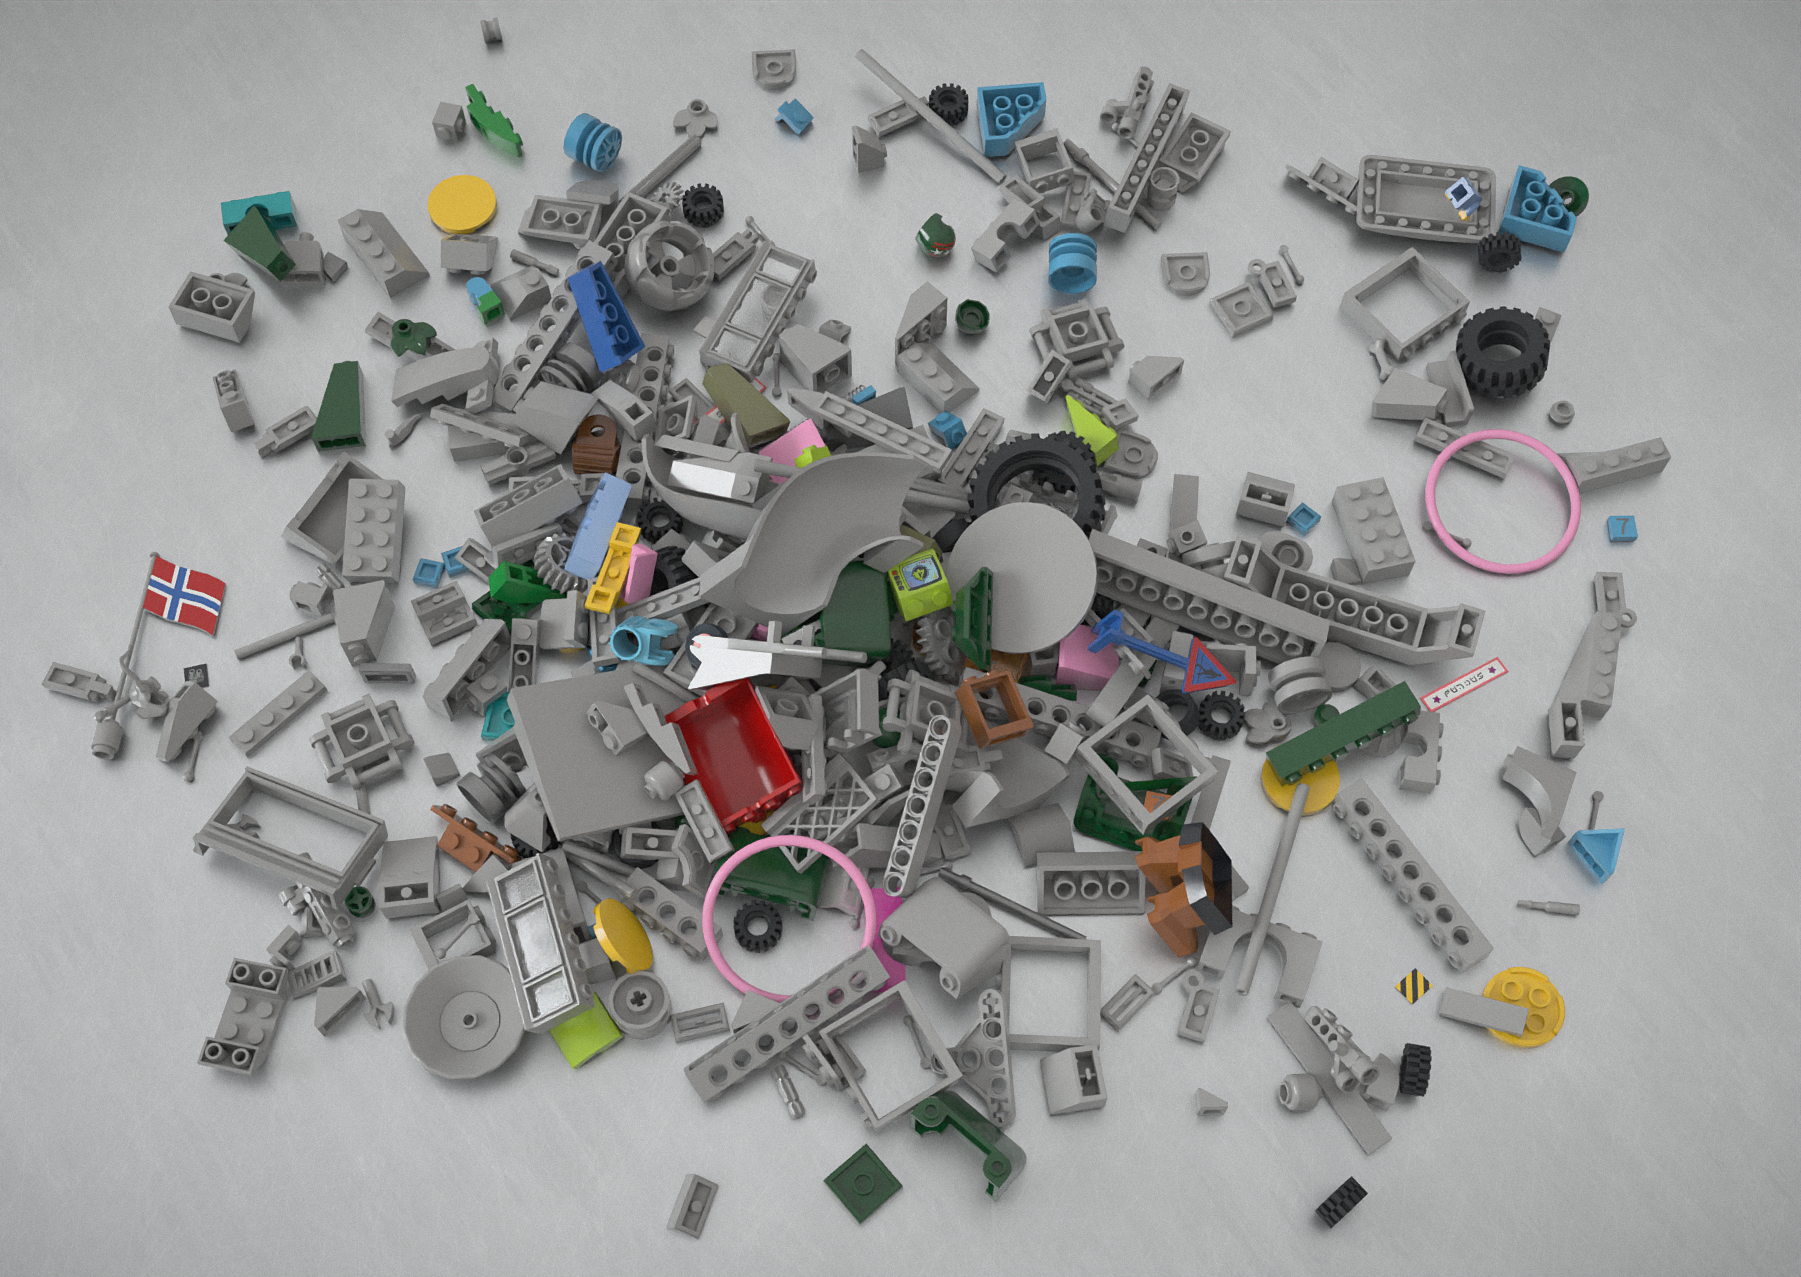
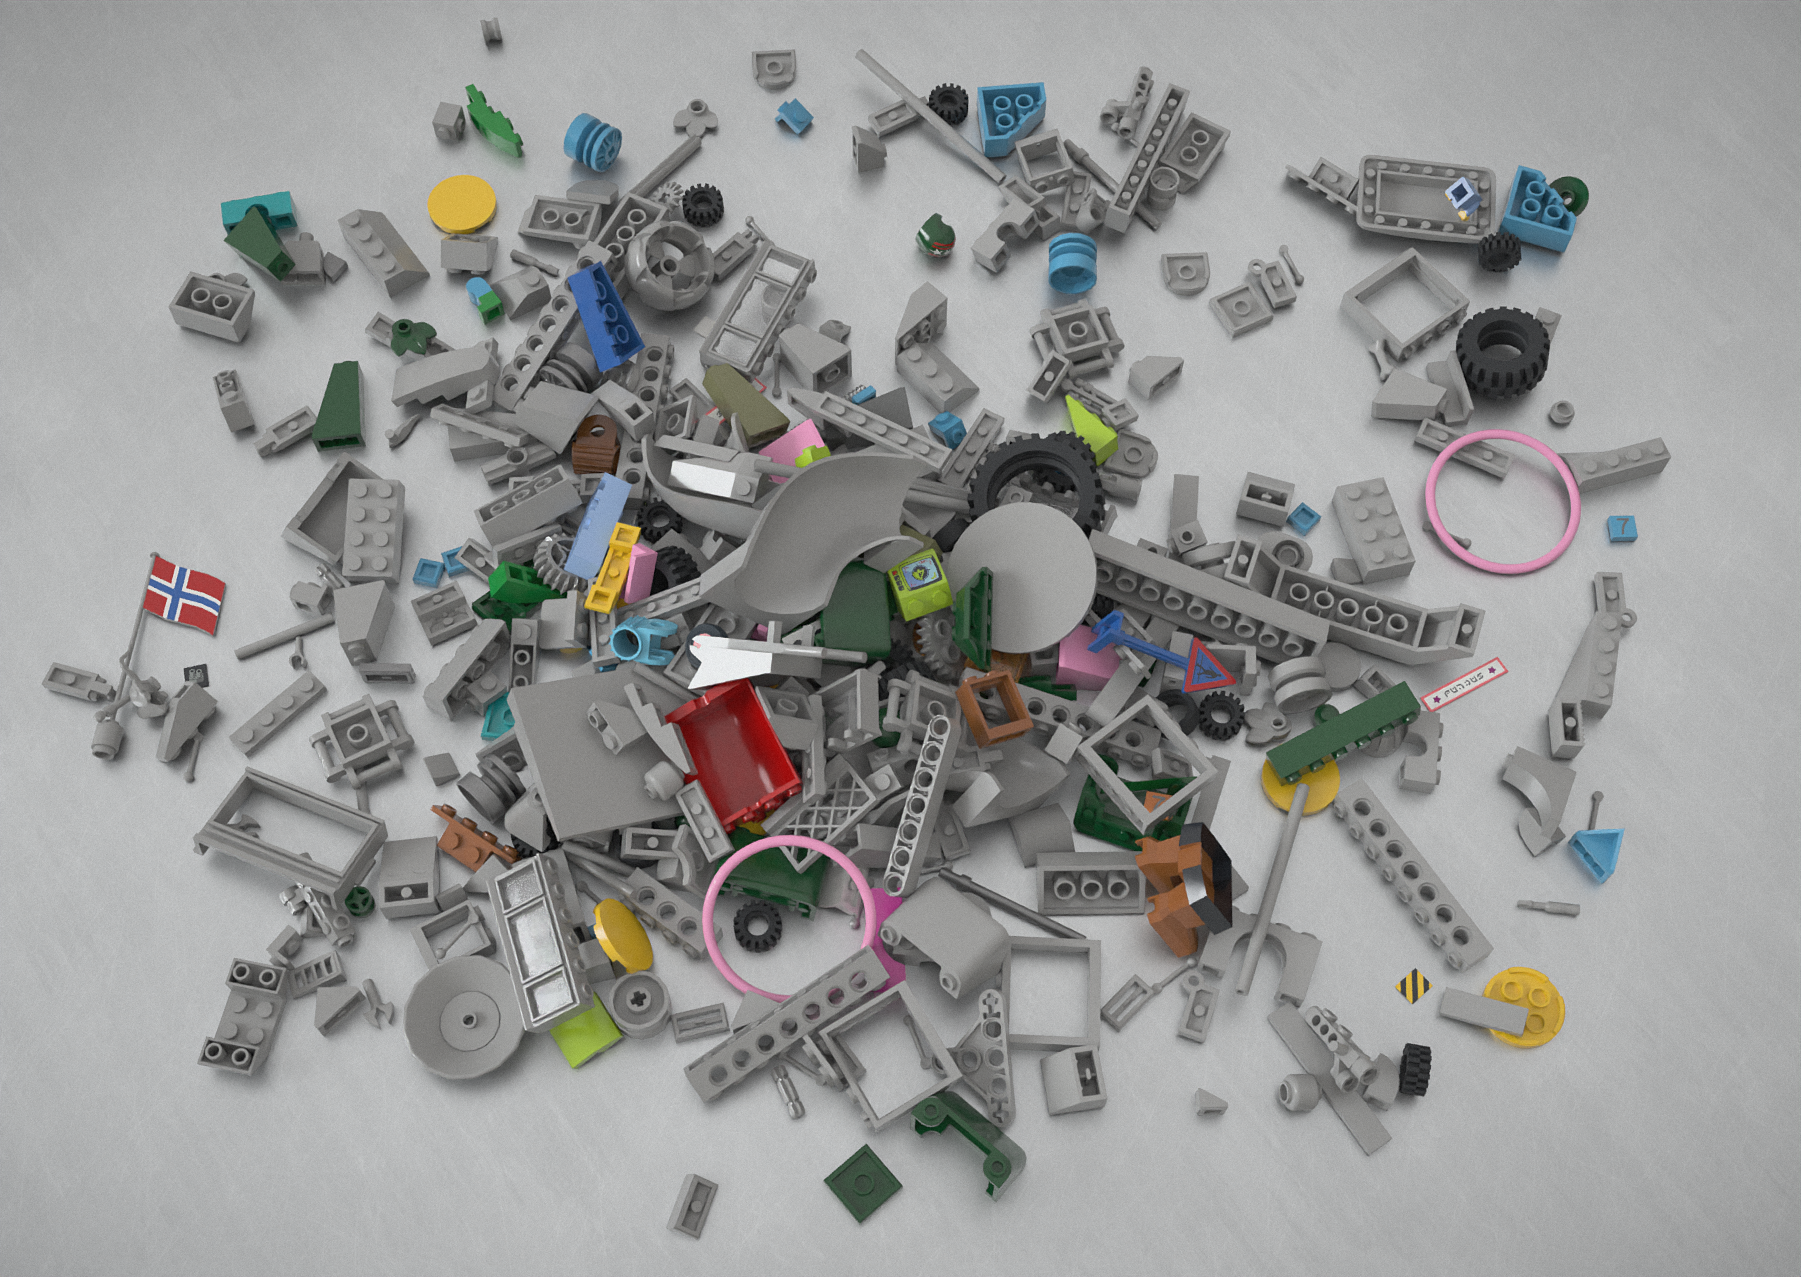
light grey slope [681,540,730,577] -> none
dark green hair [955,299,990,335] -> none
black tyre [1315,1176,1368,1228] -> none

